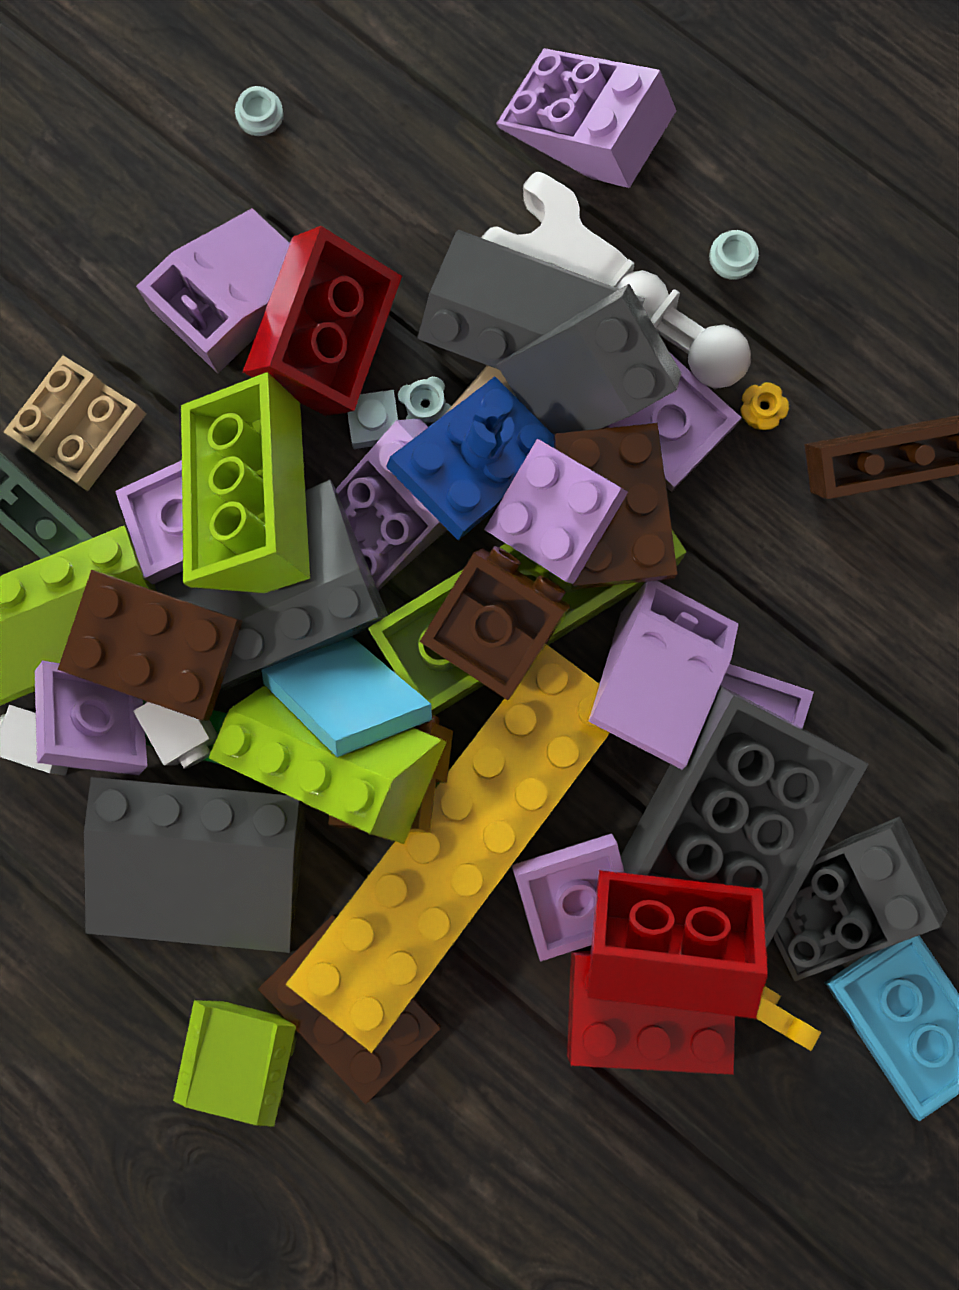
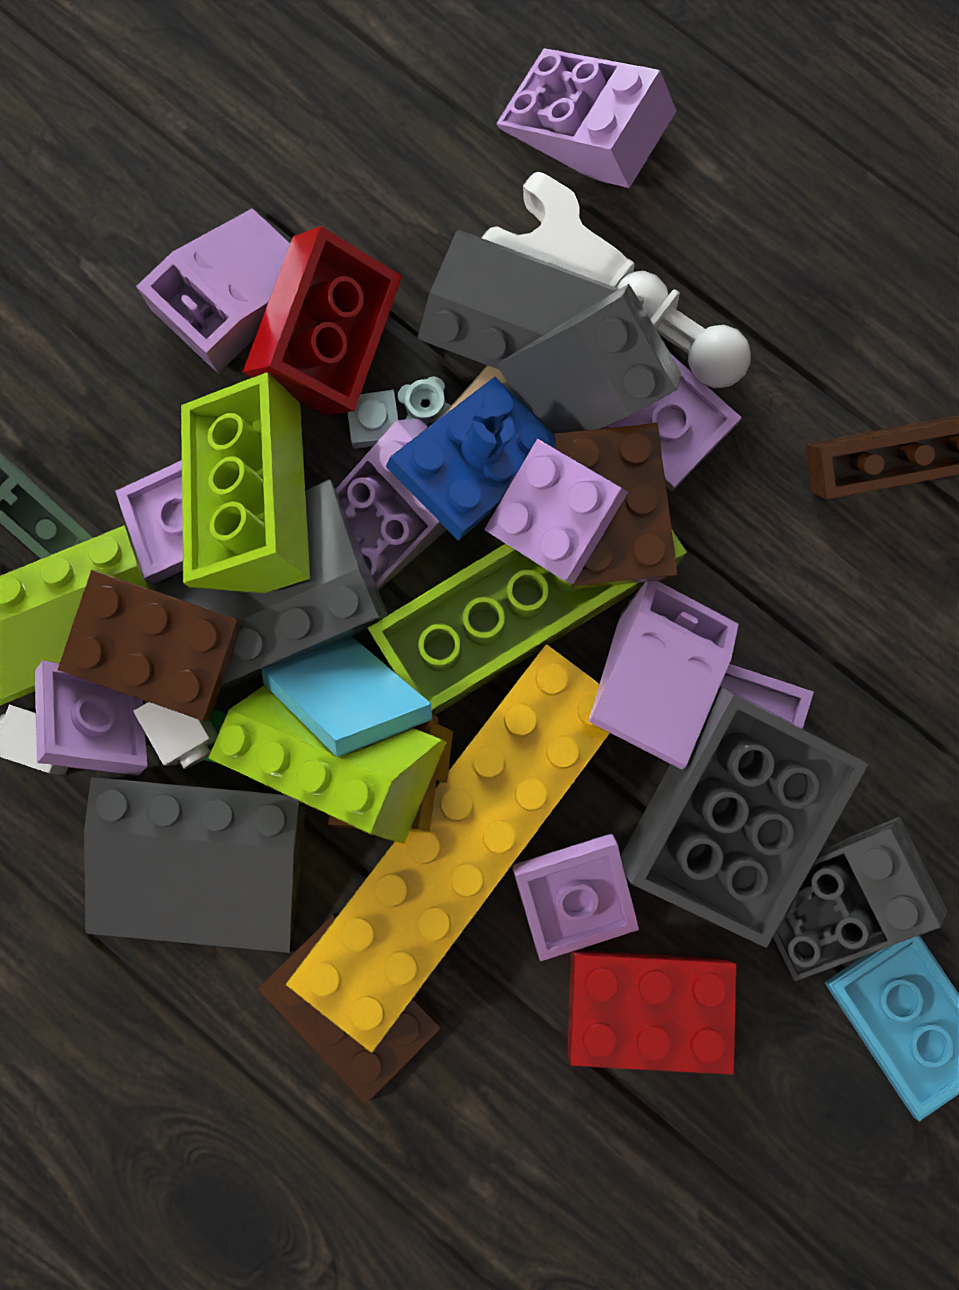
tan slope [4,355,146,491] -> none
lime slope [173,1000,297,1127] -> none
light aqua plate [235,86,283,136] -> none
reddish brown plate [419,546,571,700] -> none
red brick [587,870,767,1019] -> none
light aqua plate [709,230,759,279] -> none
yellow plate [740,382,789,430] -> none
yellow plate [757,986,821,1051] -> none

